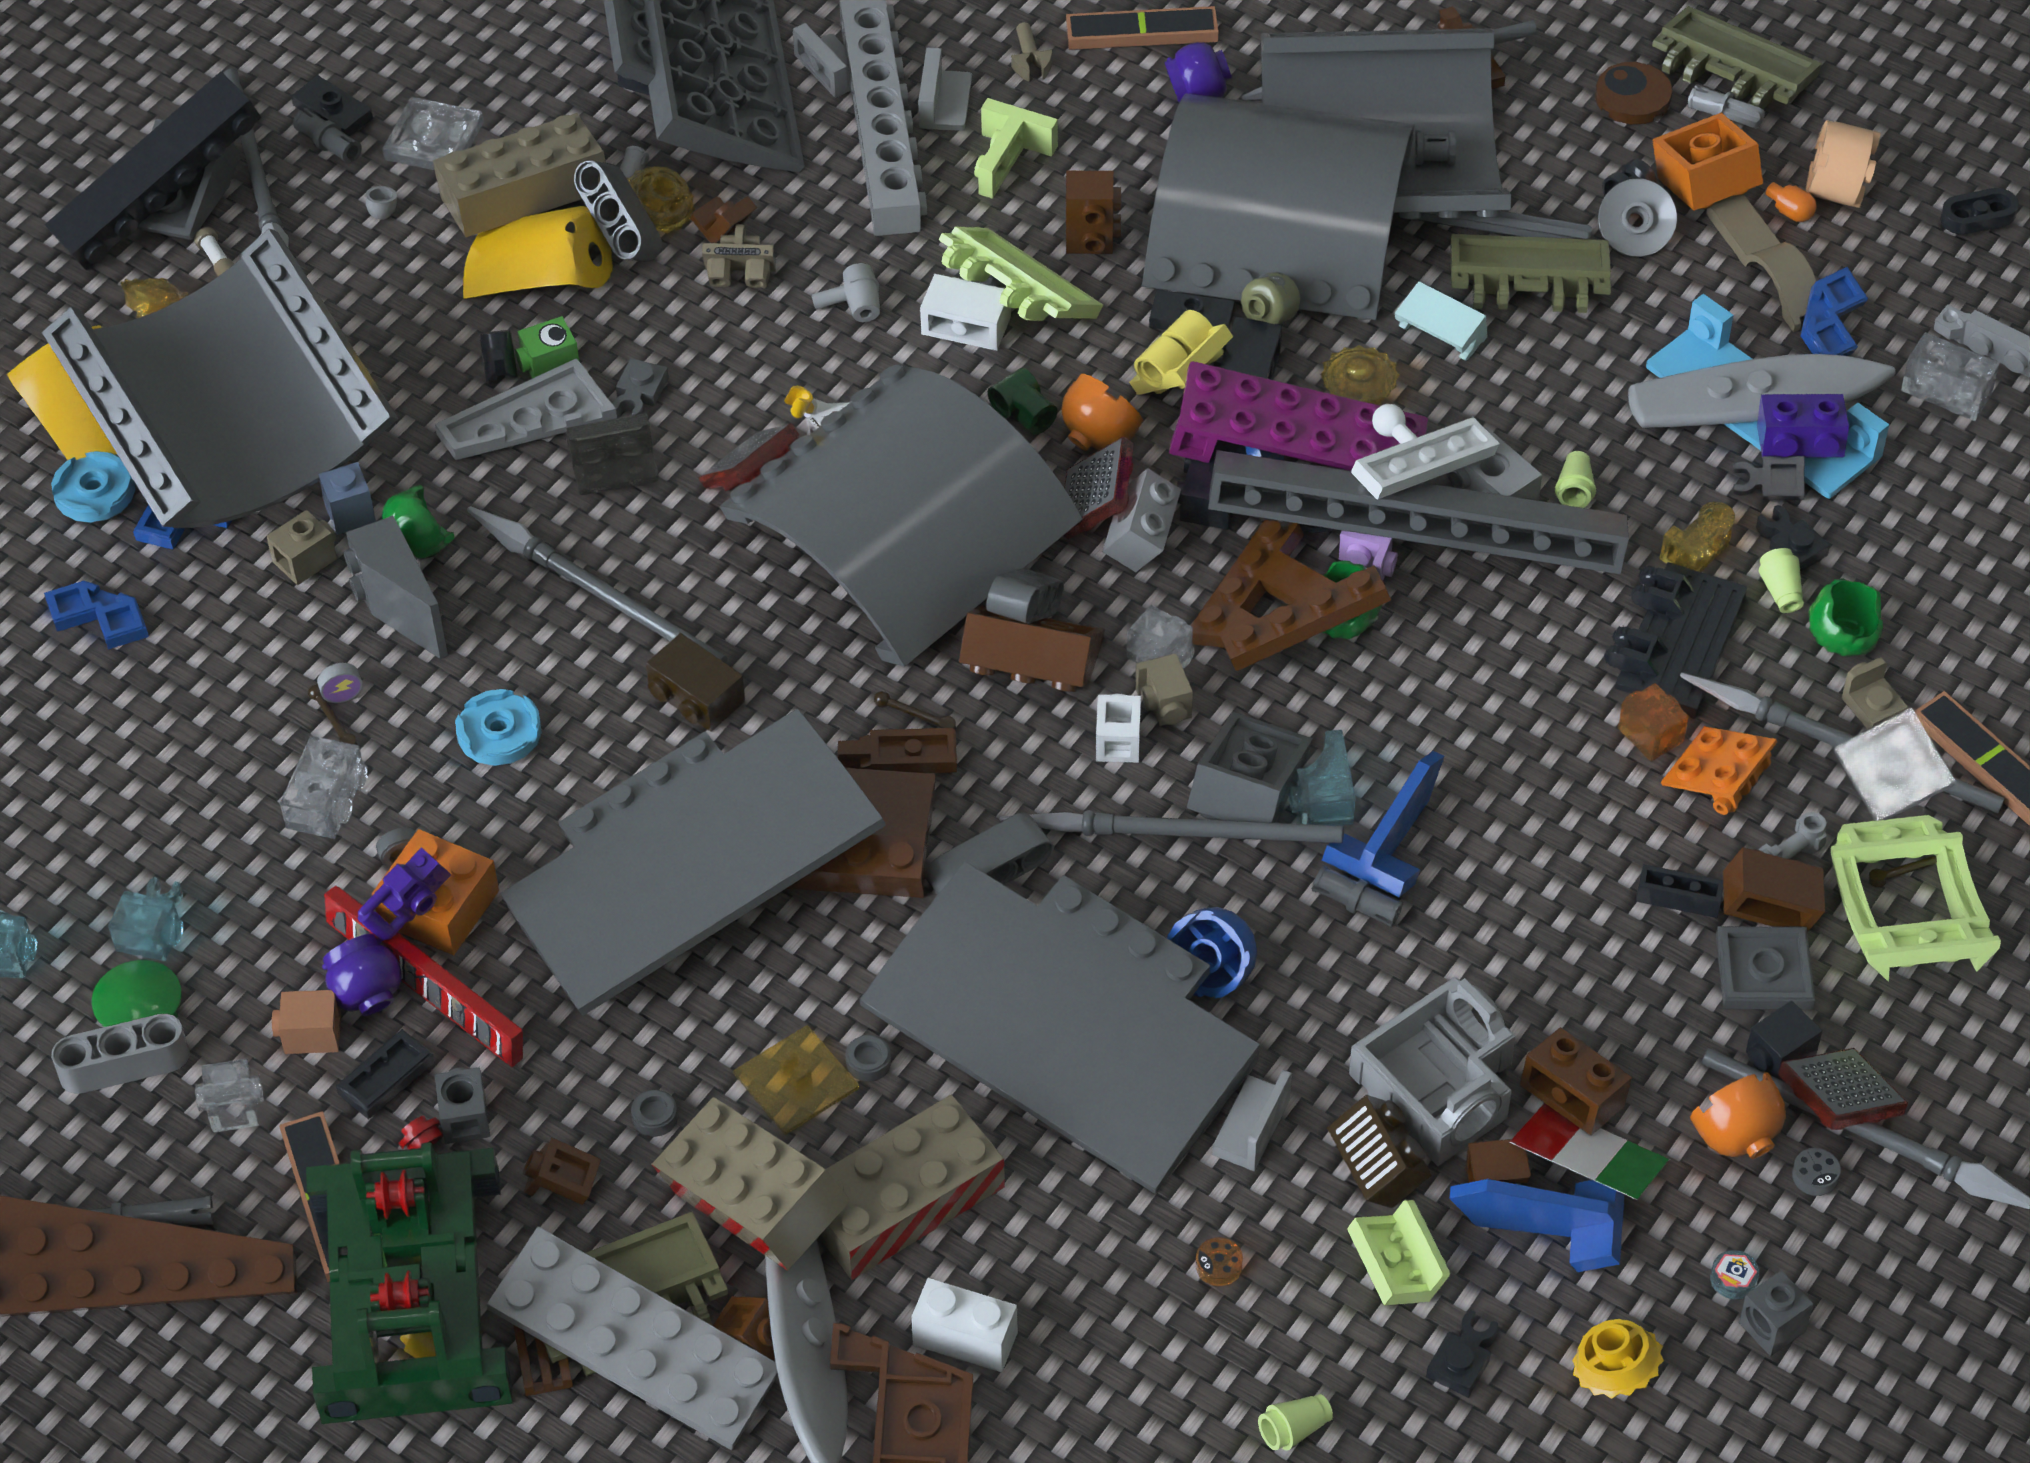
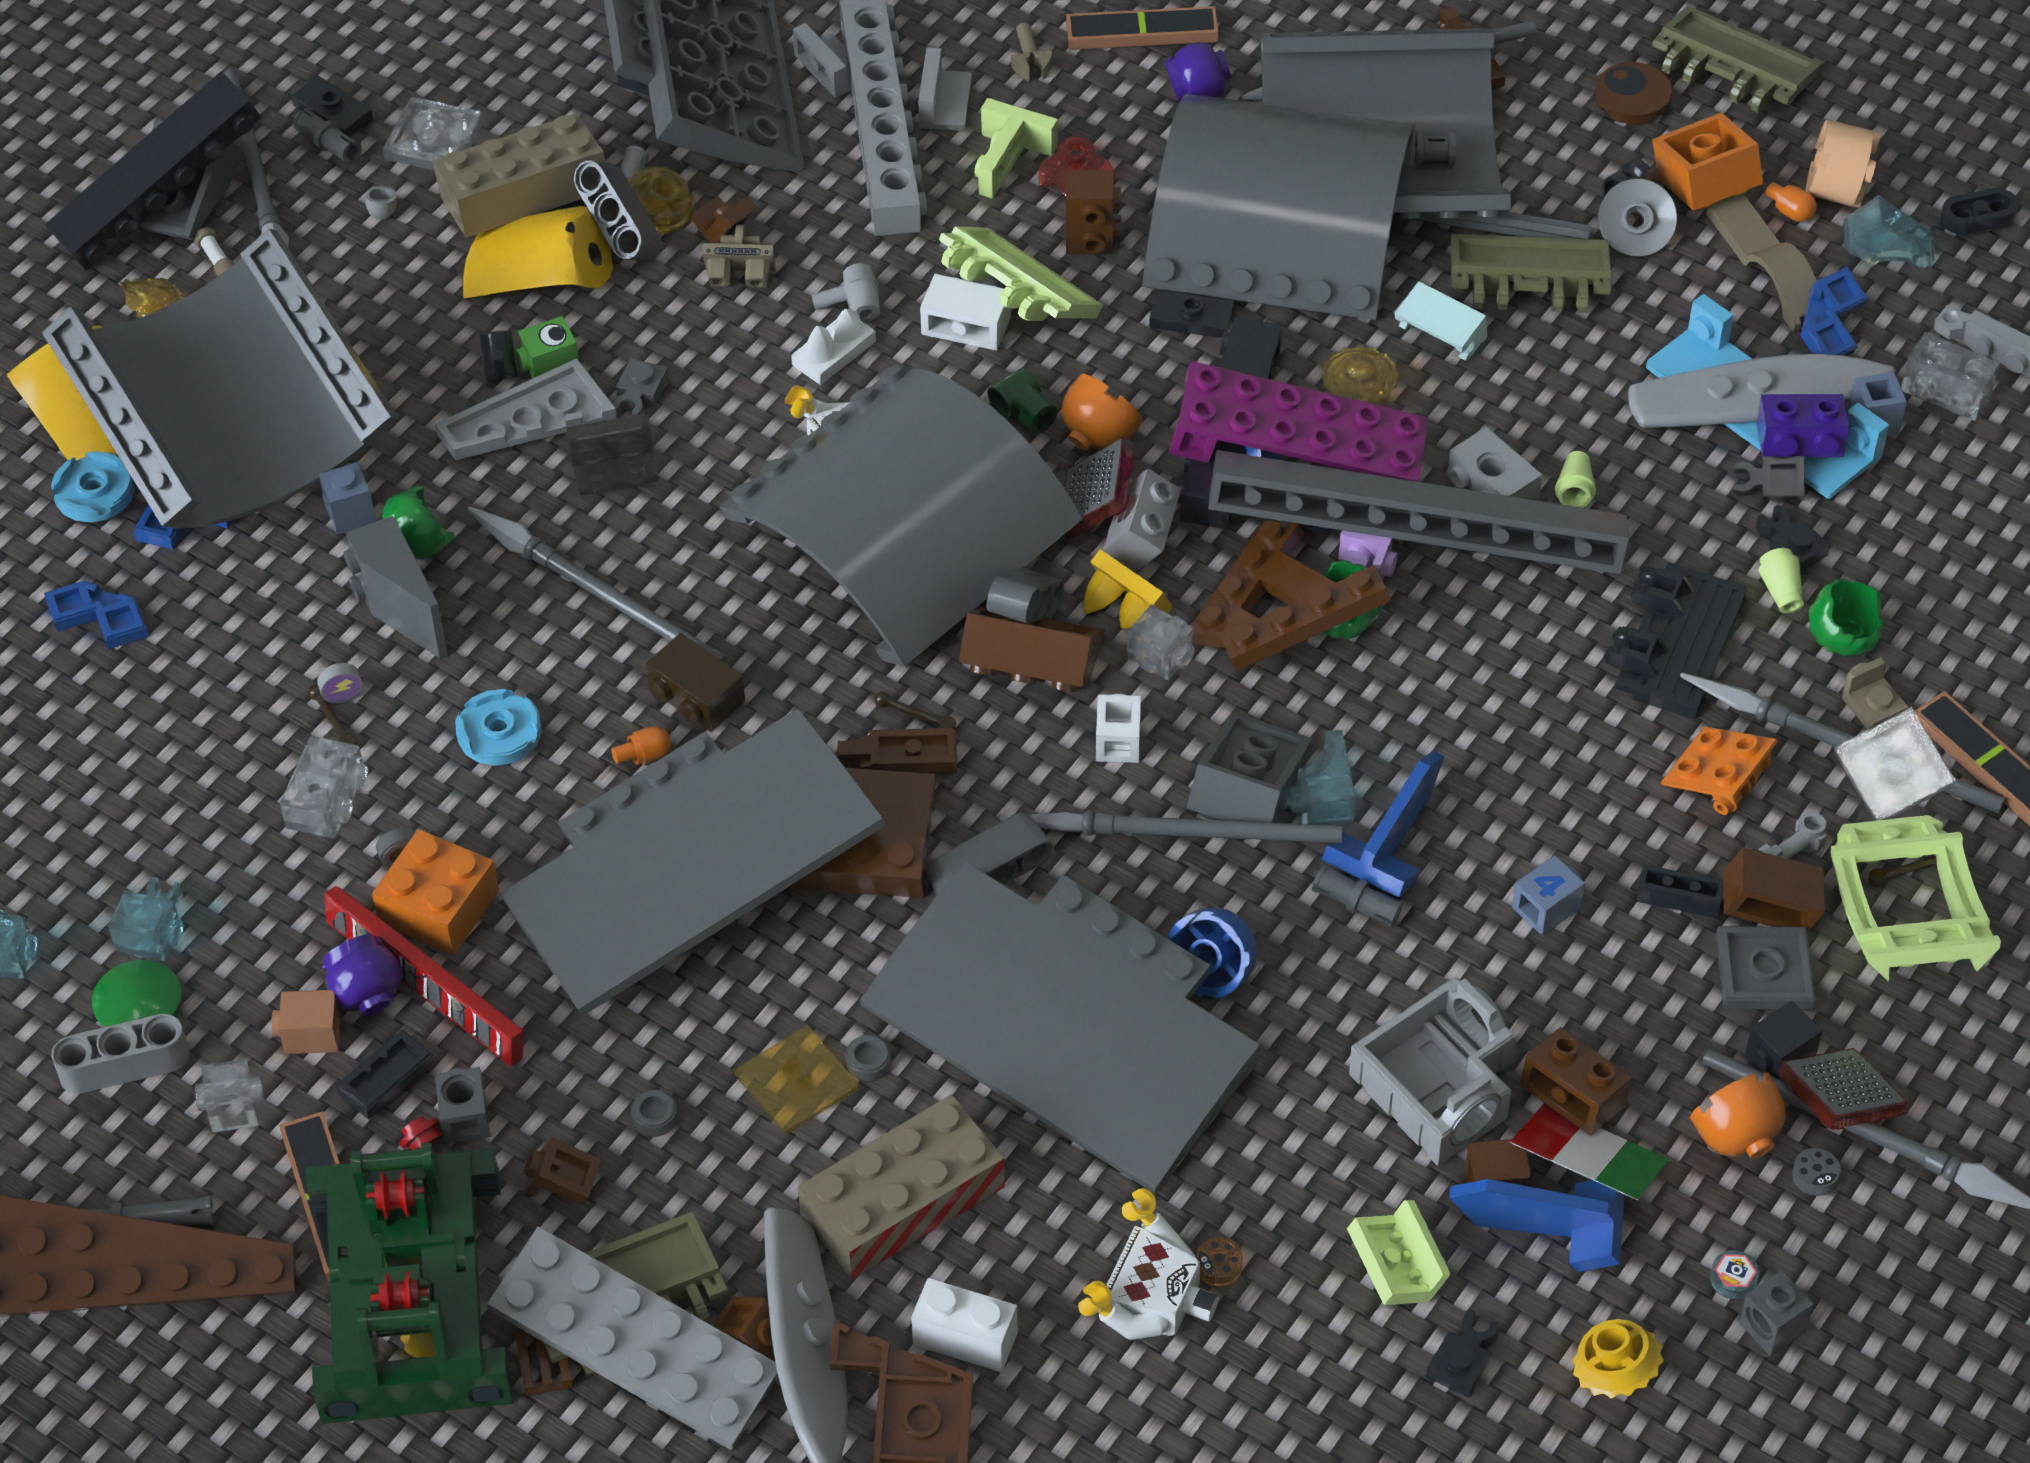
dark tan brick [267,510,337,586] -> none
dark purple piece [358,847,451,941] -> none
dark tan brick [651,1097,850,1271] -> none
clear red tile [698,423,799,491] -> none
light yellow plate [1129,310,1233,395] -> none
dark tan brick [1136,654,1193,726] -> none
light grey panel [1212,1070,1292,1171] -> none
olive head [1241,272,1300,324] -> none
yellowish green cone [1258,1394,1333,1450] -> none
dark brown brick [1327,1095,1432,1208] -> none
white plate [1351,404,1500,500] -> none
clear orange brick [1618,683,1689,762] -> none
clear yellow leg [1659,501,1735,572] -> none
light grey axle [1688,84,1765,129] -> none
none -> orange cylinder [611,726,672,765]
none -> white tile [791,309,876,385]
none -> clear red plate [1038,136,1115,198]
none -> white torso [1079,1188,1219,1340]
none -> yellow tile [1084,549,1173,629]
none -> sand blue brick [1512,855,1585,936]
none -> clear light blue arch [1843,195,1935,269]
none -> sand blue brick [1848,372,1907,436]

